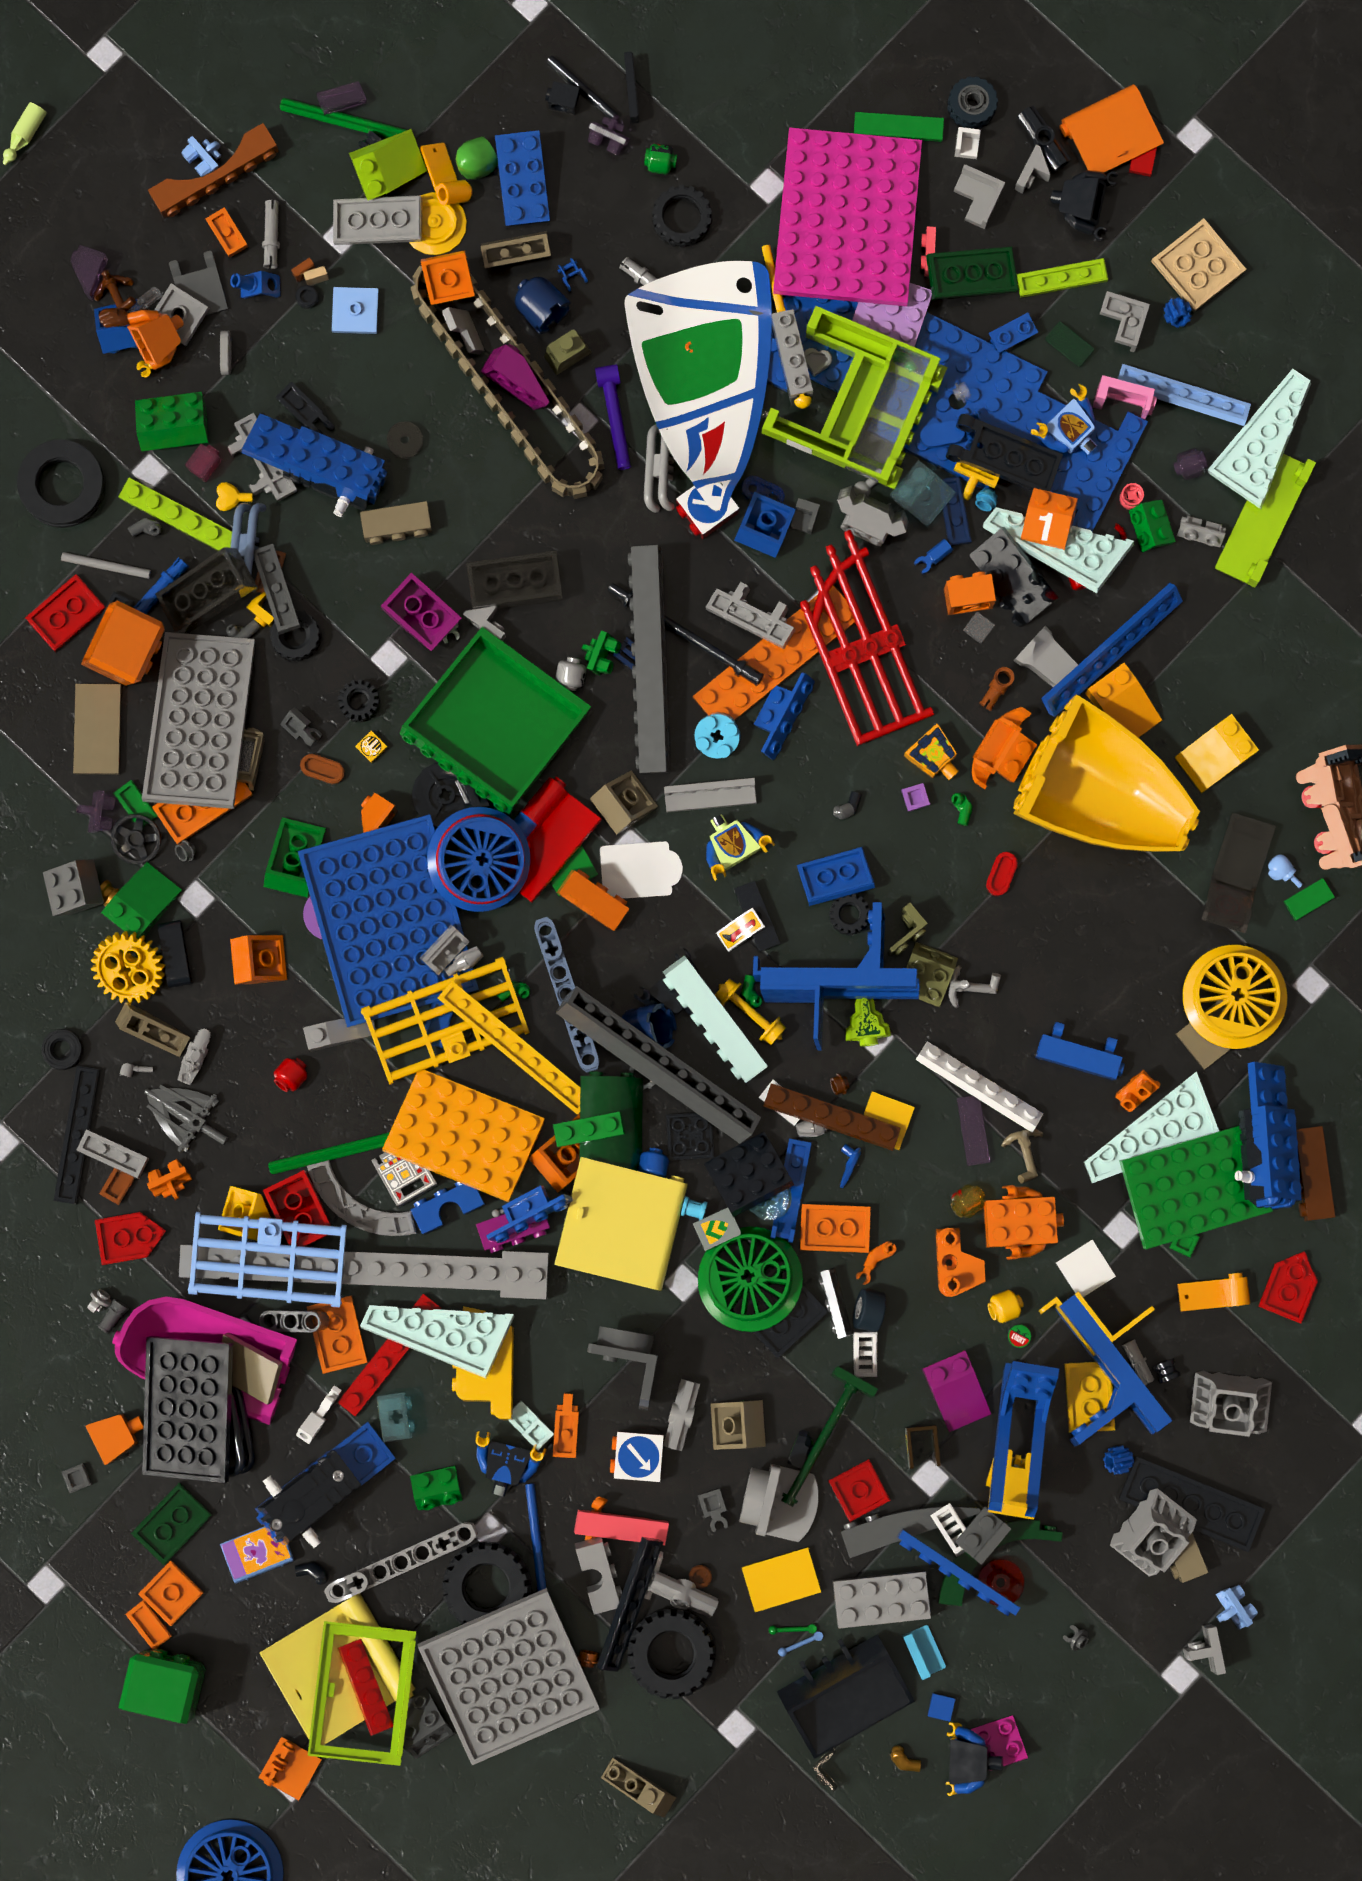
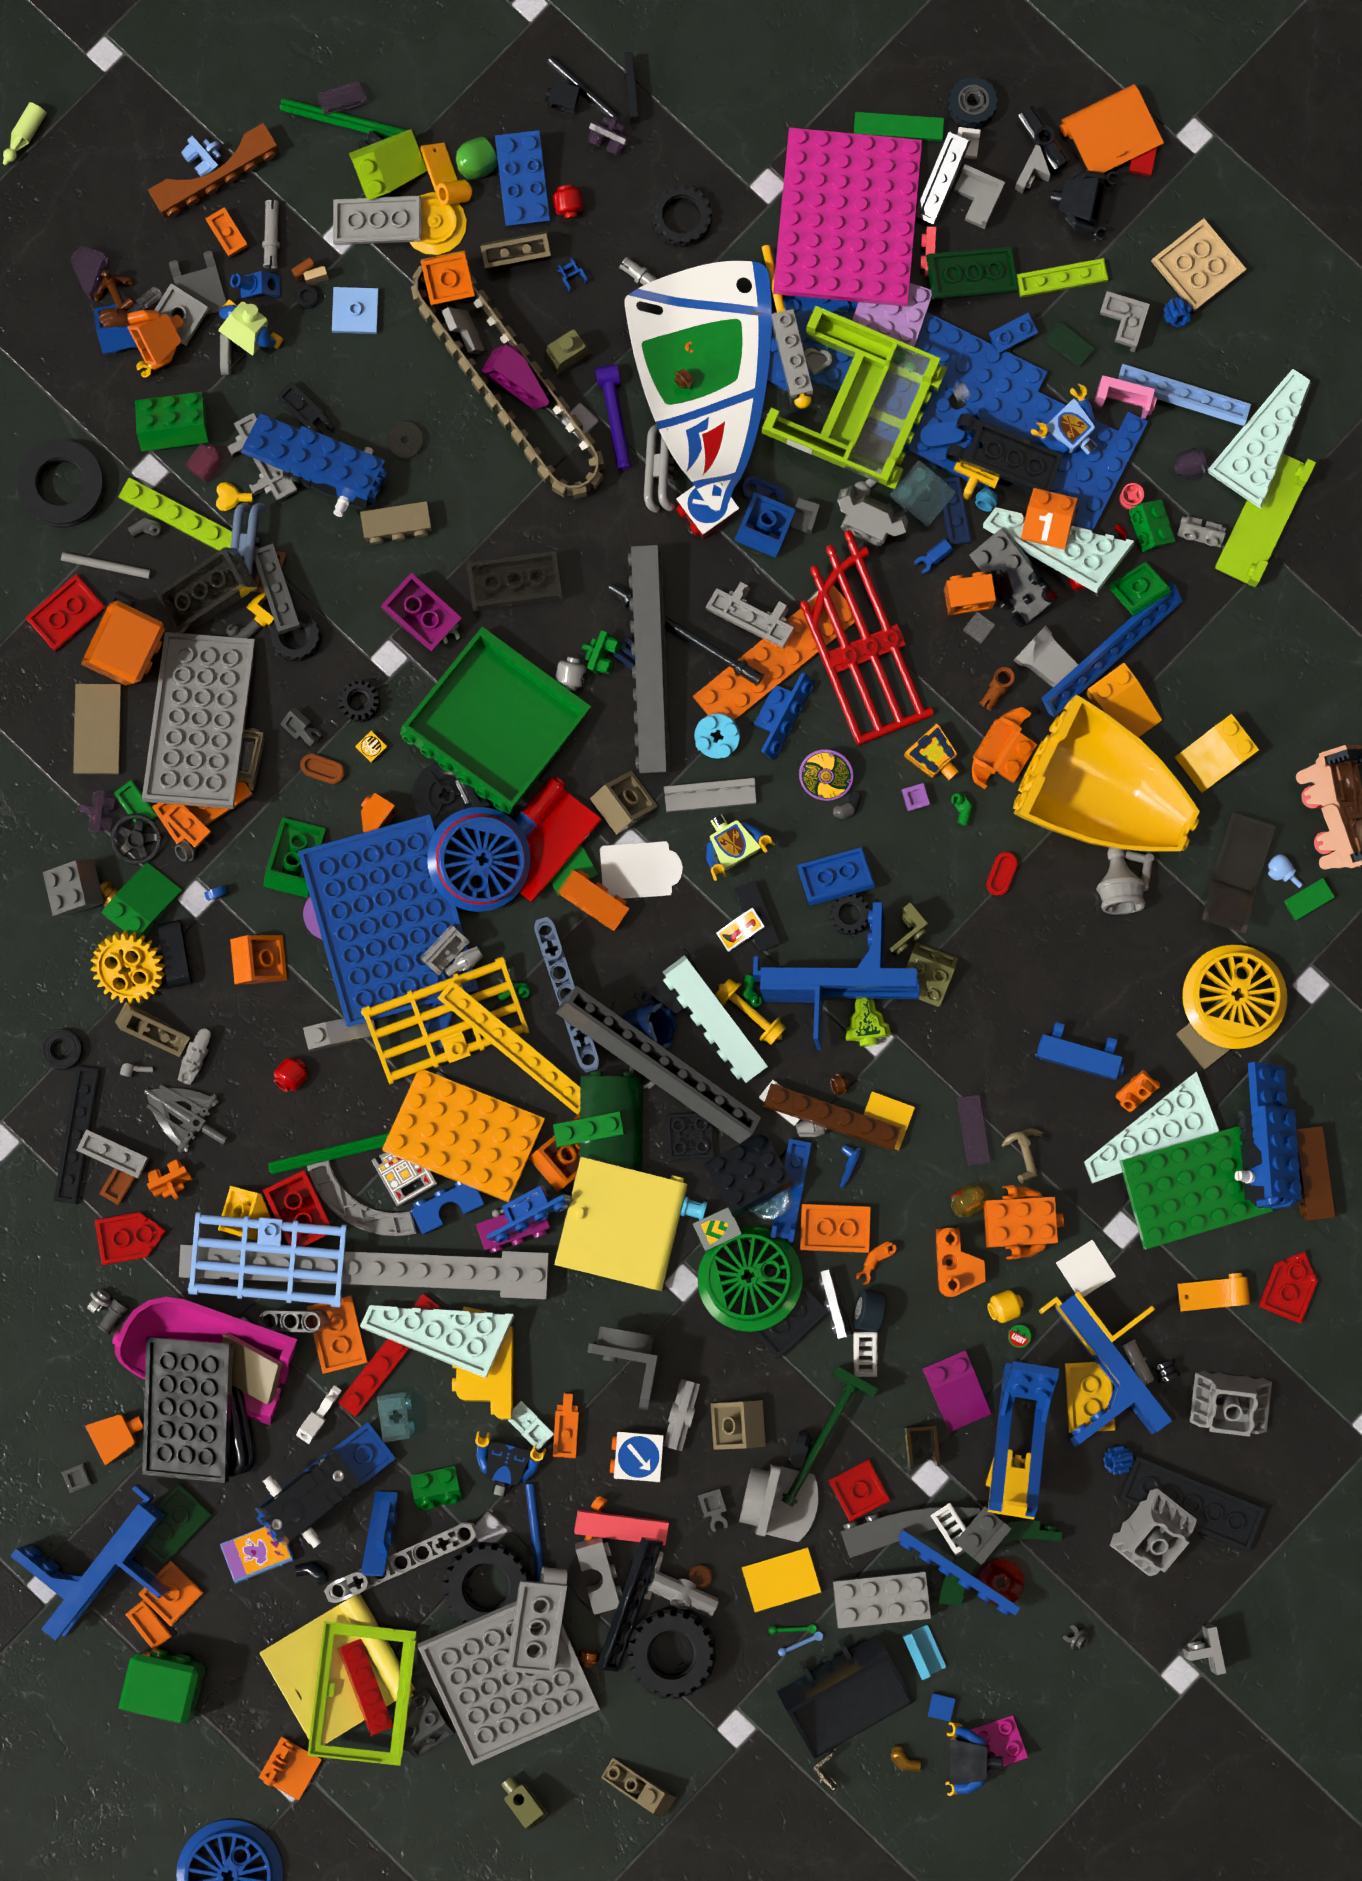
blue pin [134,557,189,614] -> none
light grey slope [463,606,506,641] -> none
dark blue cylinder [515,277,571,334] -> none
blue head [638,1148,669,1178] -> none
green head [644,144,677,175] -> none
white plate [916,1041,1043,1132] -> none
light grey piece [949,965,1001,1009] -> none
green tile [1169,1235,1200,1258] -> none
dark tan slope [1170,1533,1208,1583] -> none
light blue hips [1215,1585,1258,1629] -> none
none -> blue piece [11,1484,171,1641]
none -> orange plate [163,804,212,848]
none -> blue tile [204,885,228,901]
none -> yellowish green torso [218,299,284,356]
none -> blue bracket [361,1491,398,1576]
none -> olive torso [501,1776,550,1829]
none -> light grey hinge [506,1567,567,1676]
none -> red head [553,185,584,219]
none -> reddish brown plate [674,369,694,389]
none -> shield [799,749,853,801]
none -> plate [915,132,971,224]
none -> light grey piece [1096,848,1154,915]
none -> green tile [1108,562,1171,616]

